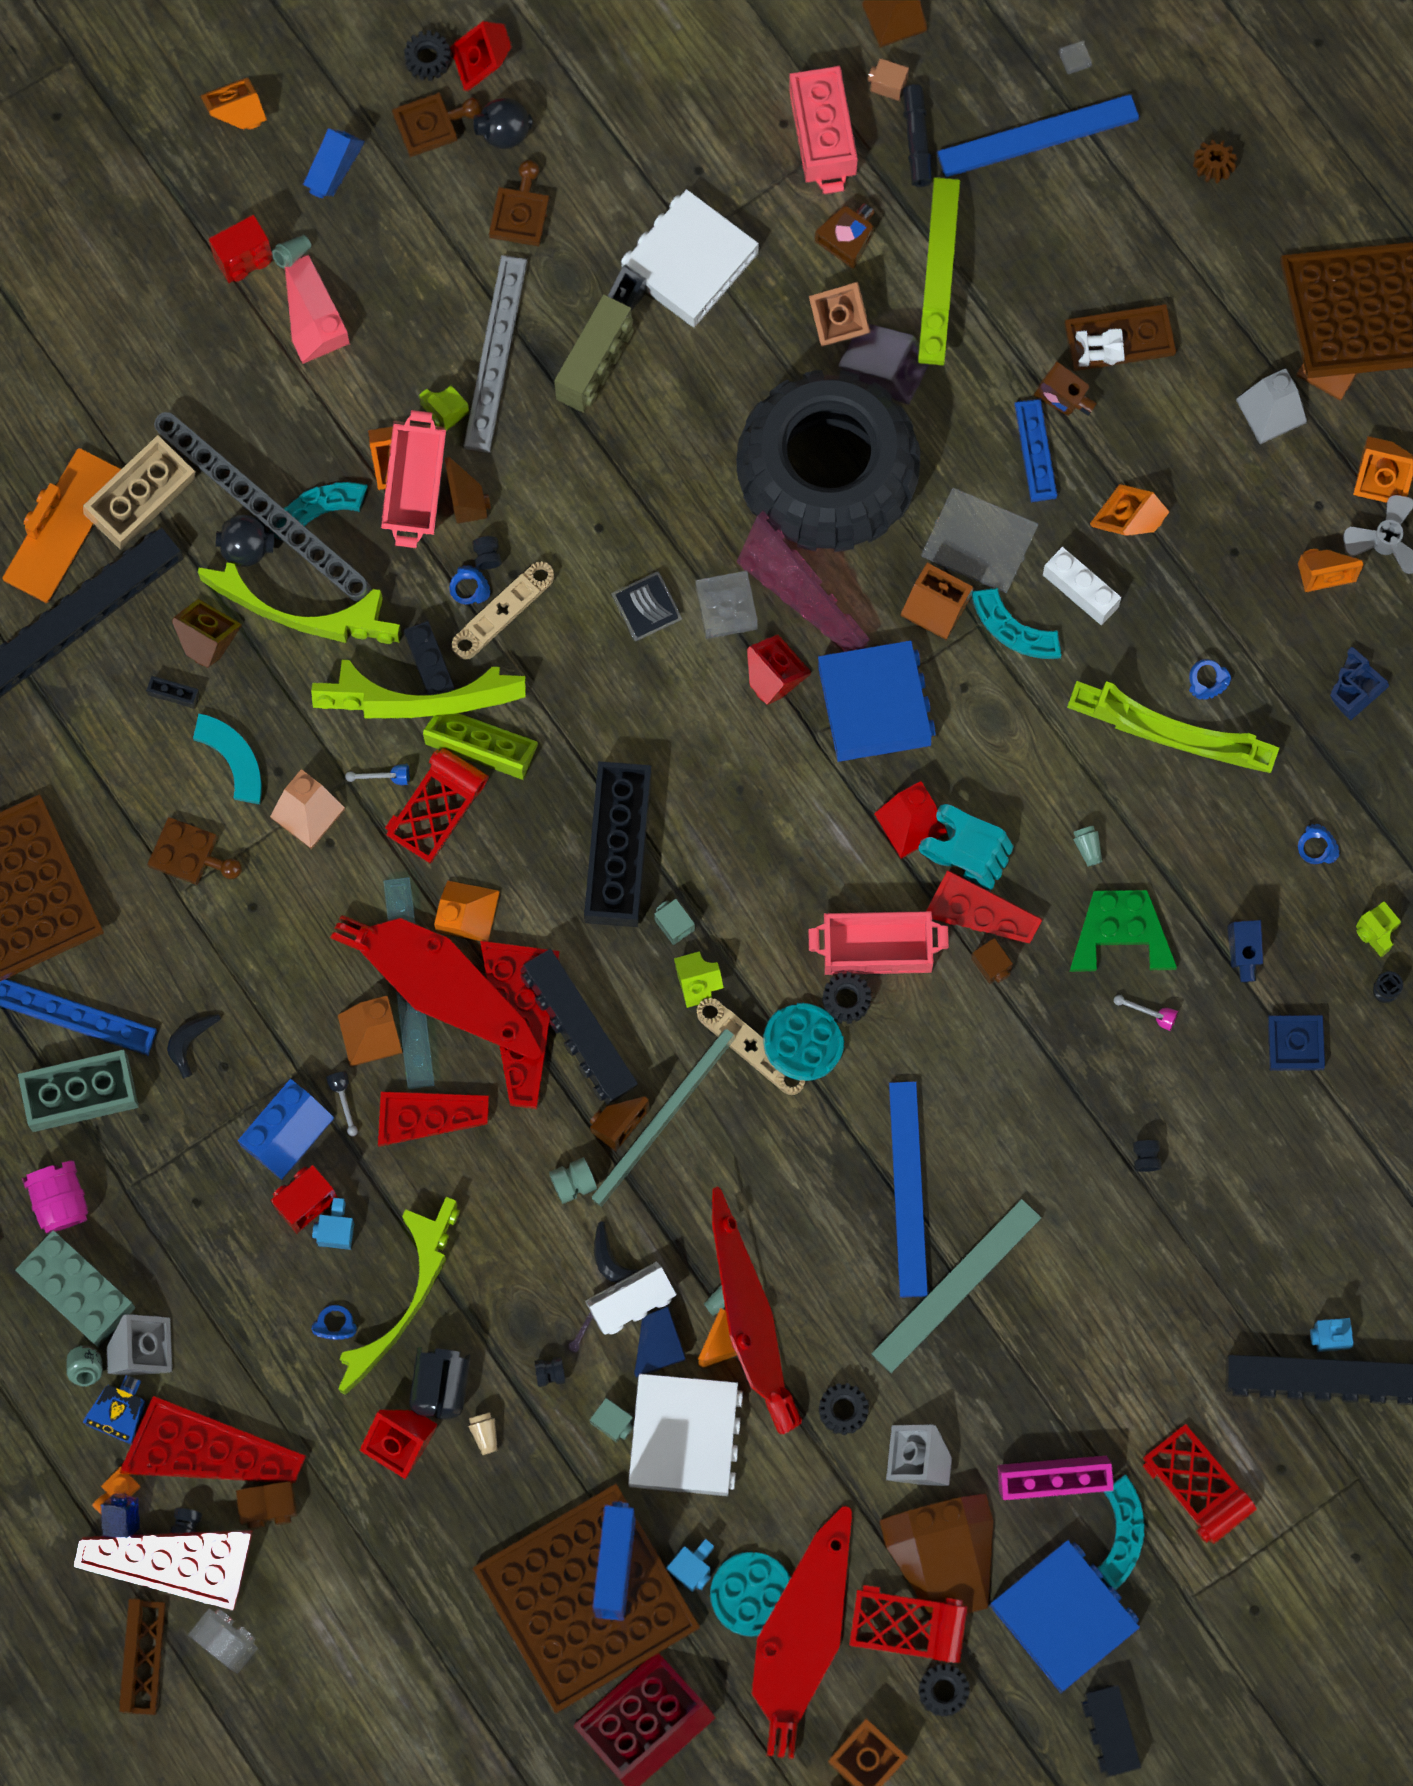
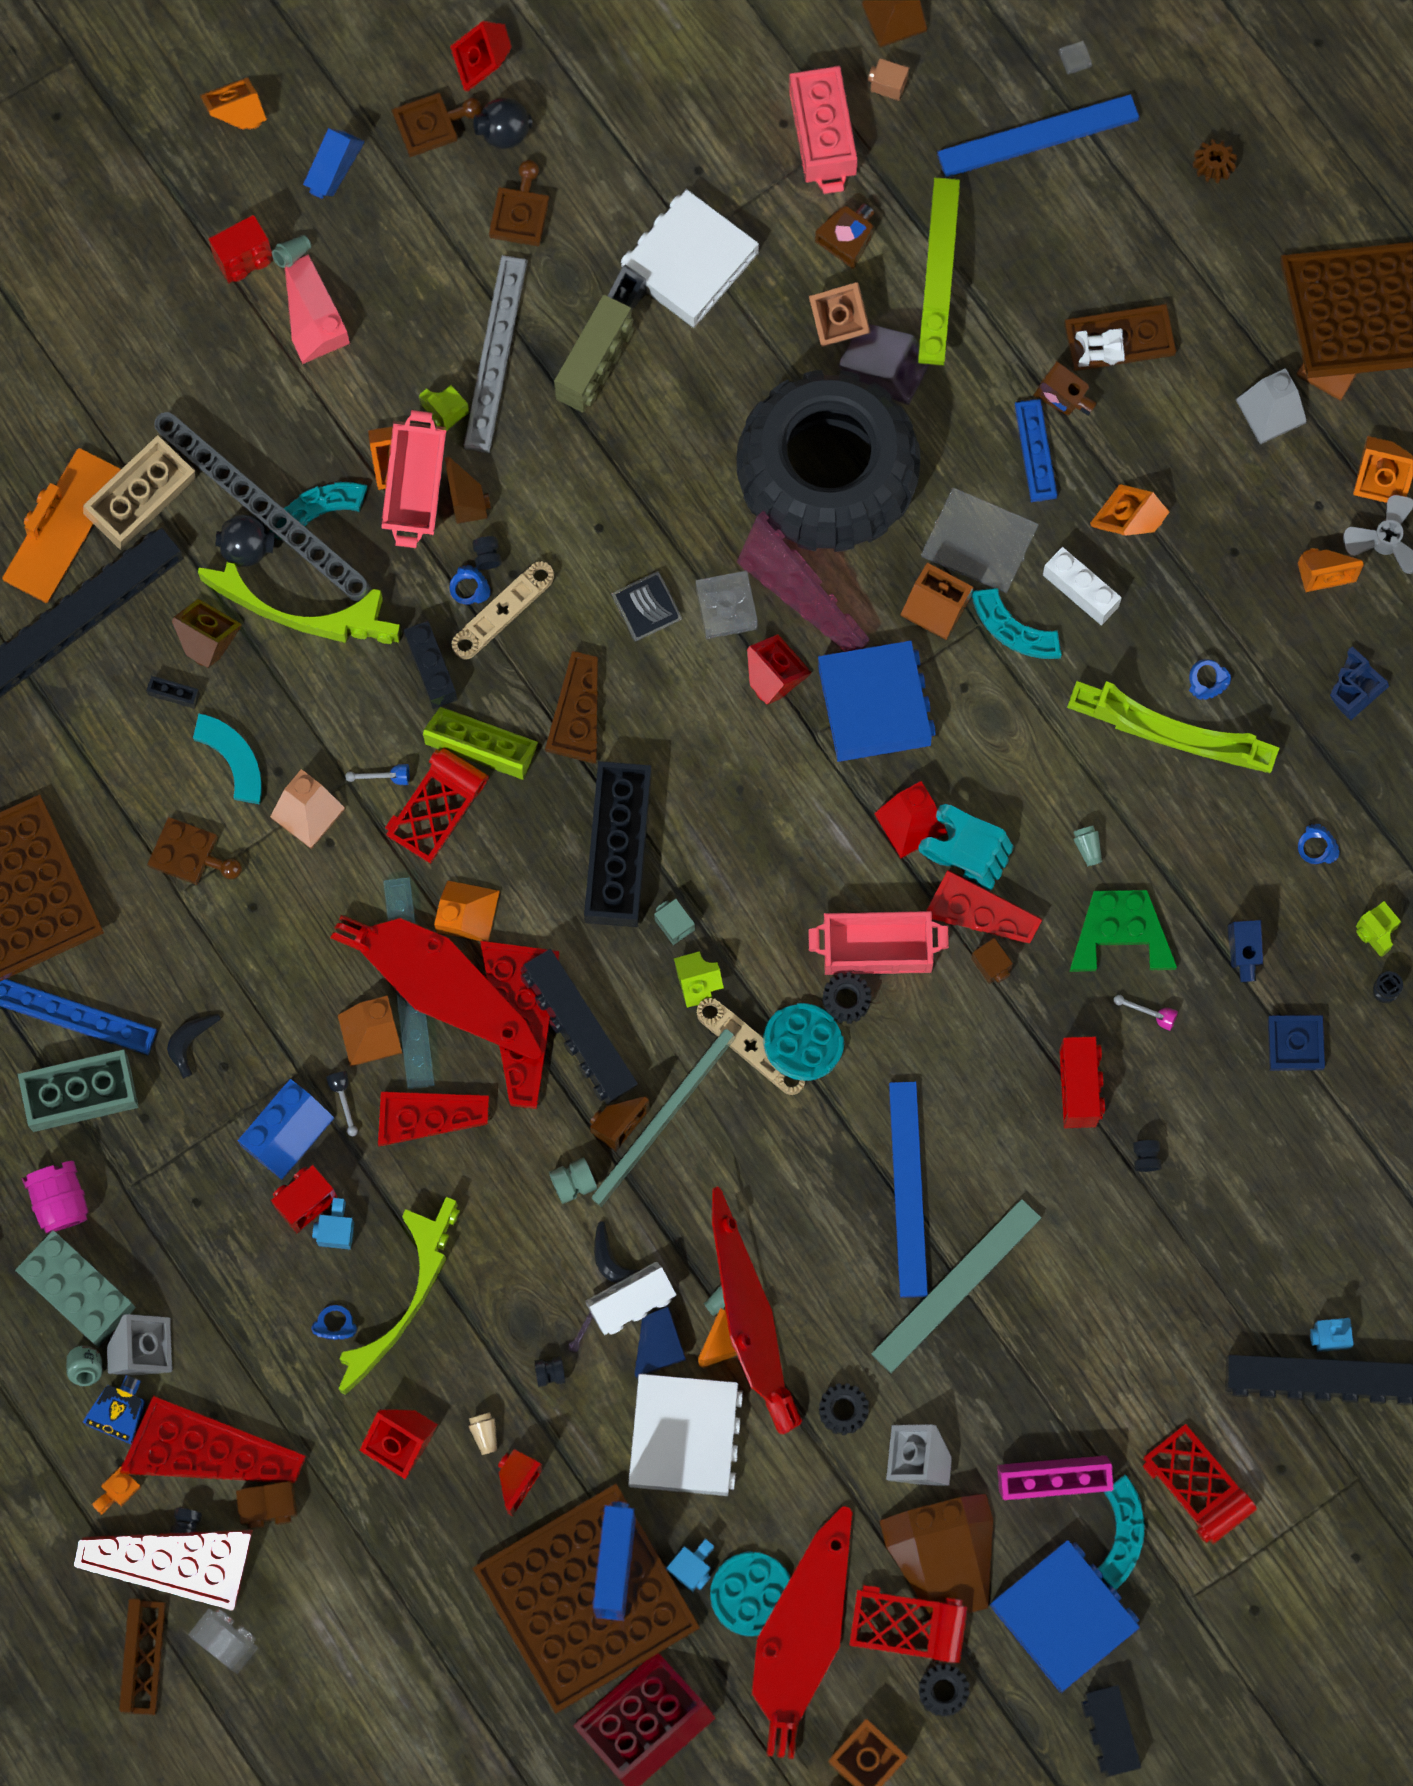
clear blue brick [101,1493,140,1539] -> none
lime slope [311,660,526,718] -> none
black tyre [404,30,451,81] -> none
black cylinder [409,1347,471,1419] -> none
sand green brick [590,1398,634,1443] -> none
black piece [903,85,932,187] -> none
none -> red slope [498,1449,543,1517]
none -> reddish brown wing [545,651,598,764]
none -> red brick [1059,1037,1105,1128]

